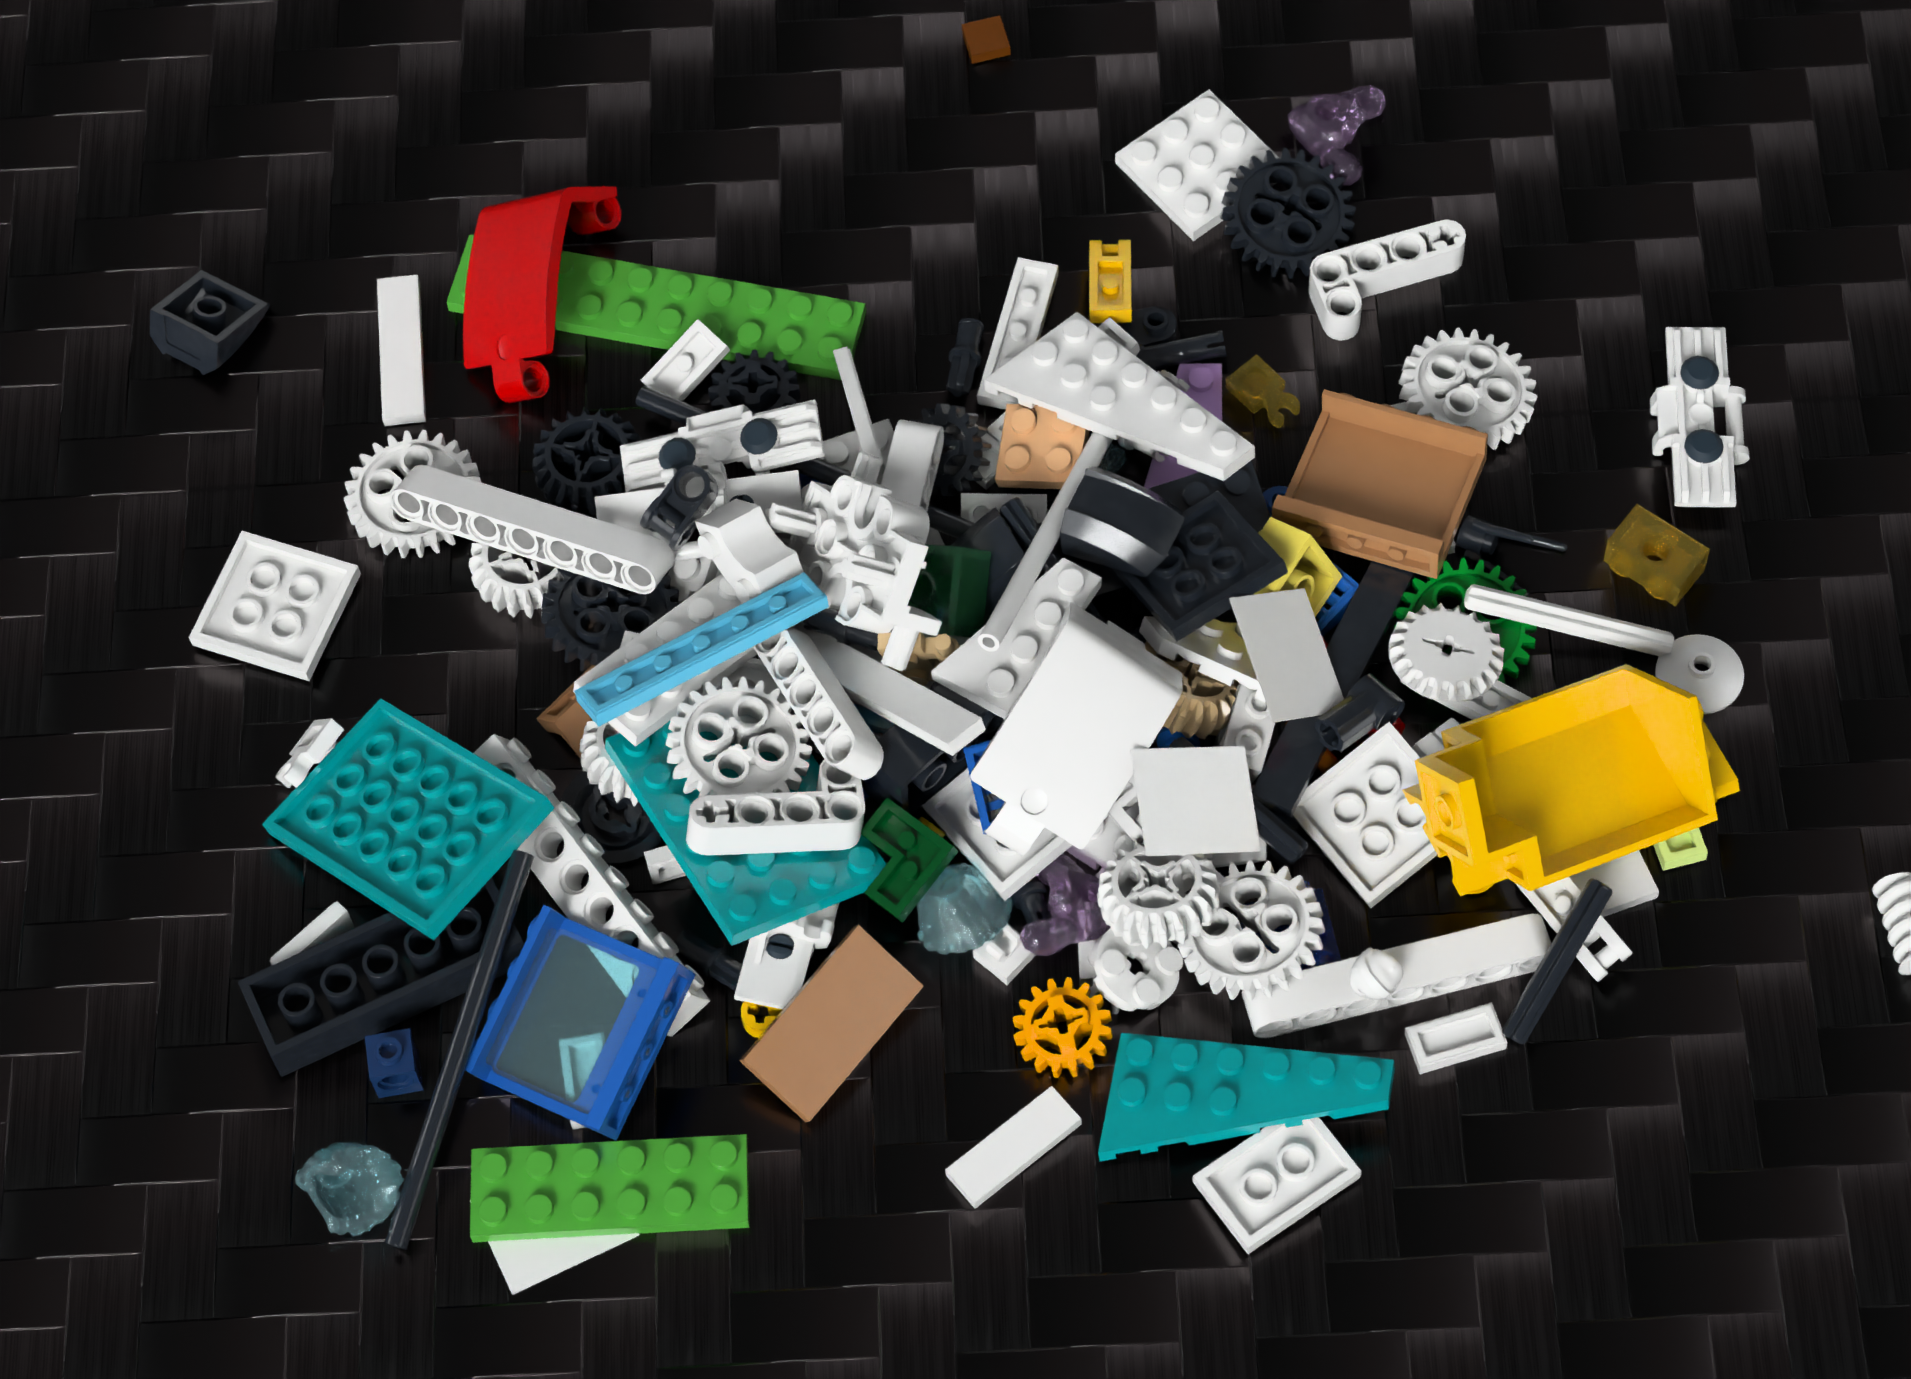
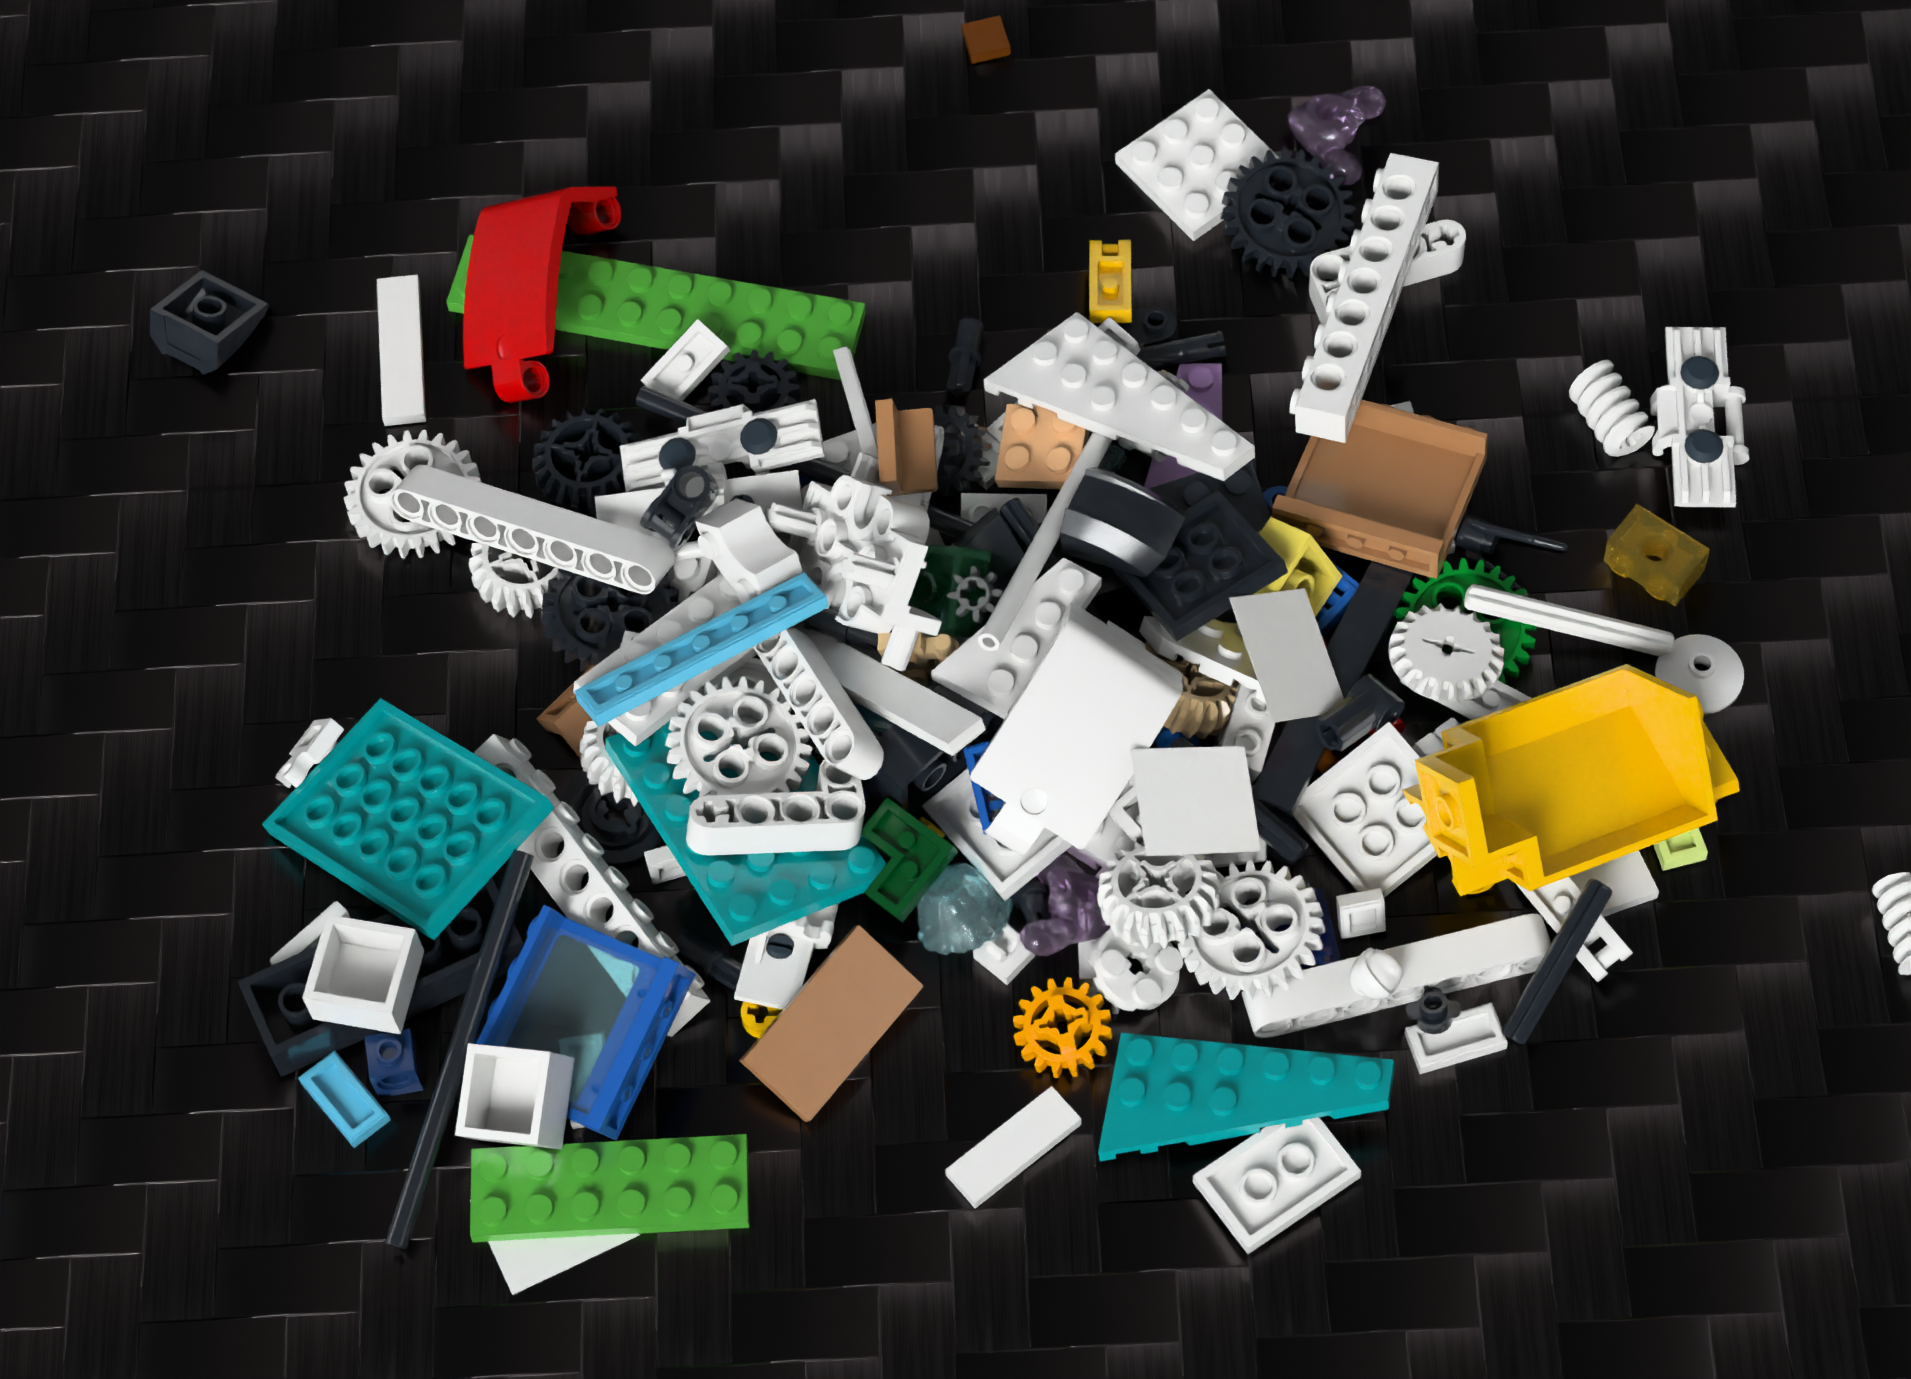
white plate [189,531,361,681] -> none
clear light blue hair [295,1142,404,1236] -> none
white plate [977,257,1058,410] -> none
clear yellow plate [1225,354,1300,428] -> none
white gear [1398,328,1537,450] -> none
none -> medium azure tile [299,1050,390,1148]
none -> white piece [302,914,424,1034]
none -> white piece [455,1043,575,1149]
none -> medium nougat panel [875,399,938,496]
none -> dark grey gear [947,566,1004,623]
none -> white brick [1290,153,1439,443]
none -> white tile [1336,888,1386,939]
none -> black plate [1406,987,1461,1034]
none -> white piece [1569,360,1655,457]

